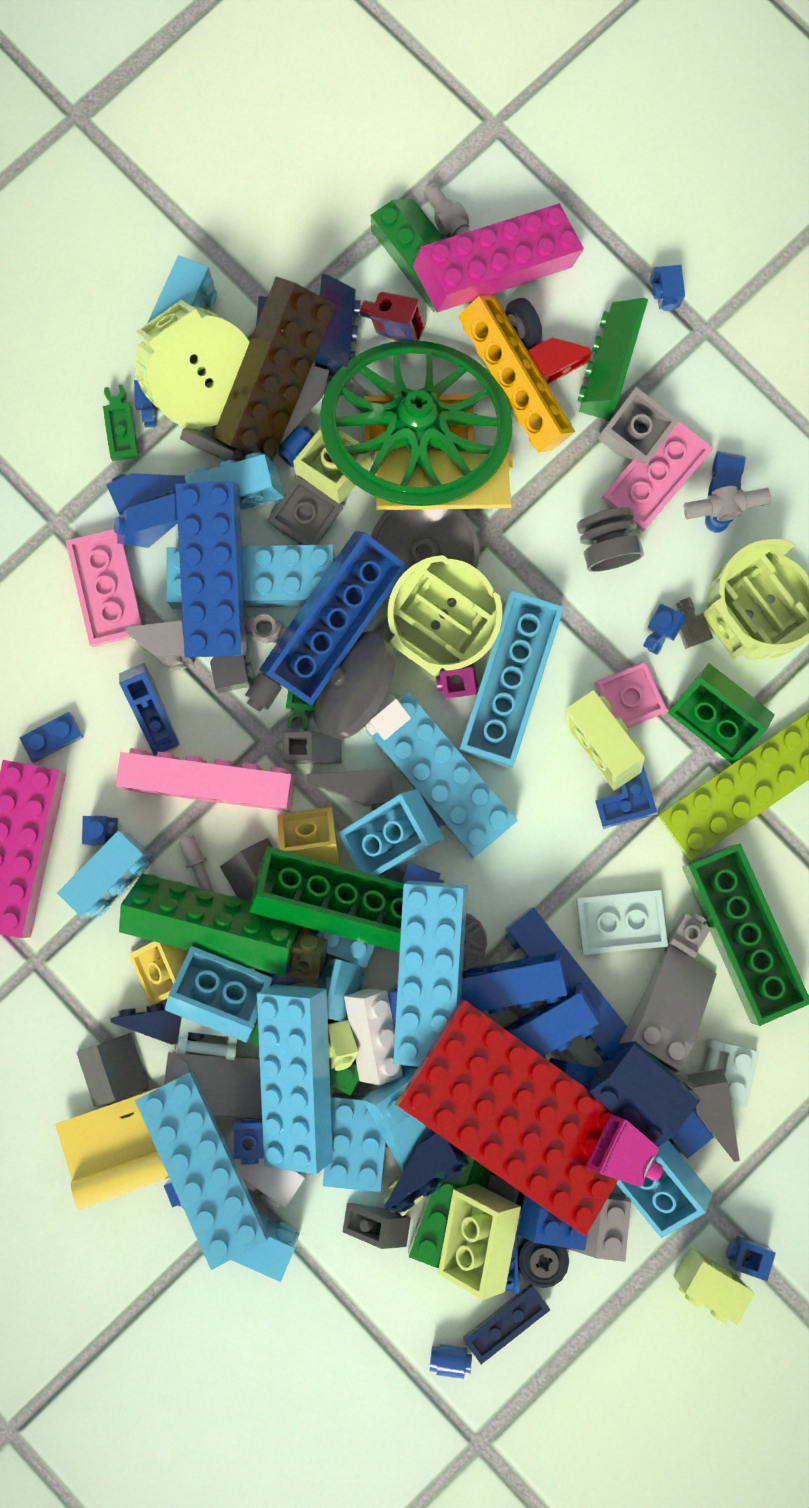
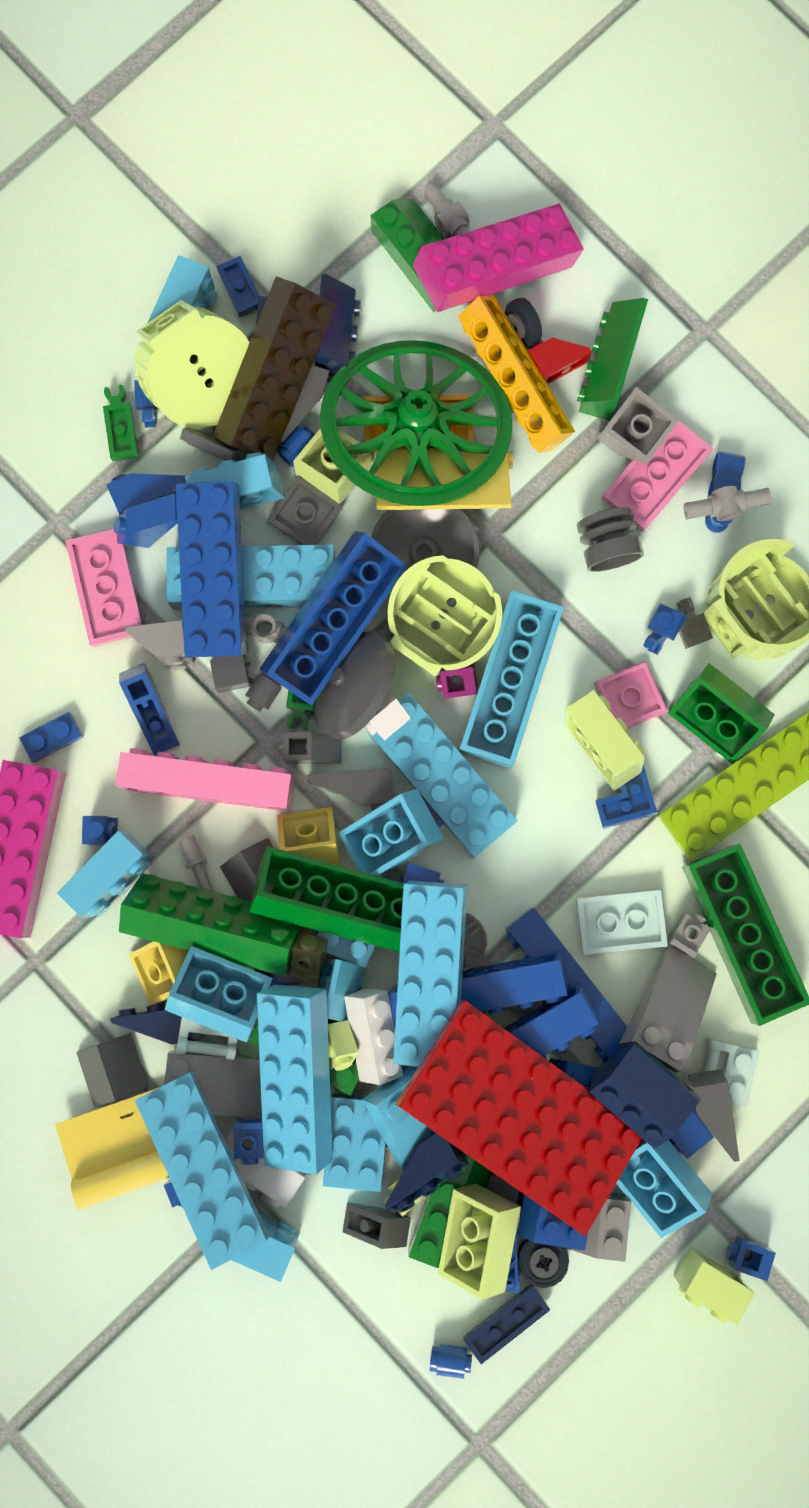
dark red torso [360,292,426,342] -> none
dark pink torso [586,1114,663,1187] -> none
blue brick [650,265,685,311] -> none
none -> blue plate [216,256,260,317]

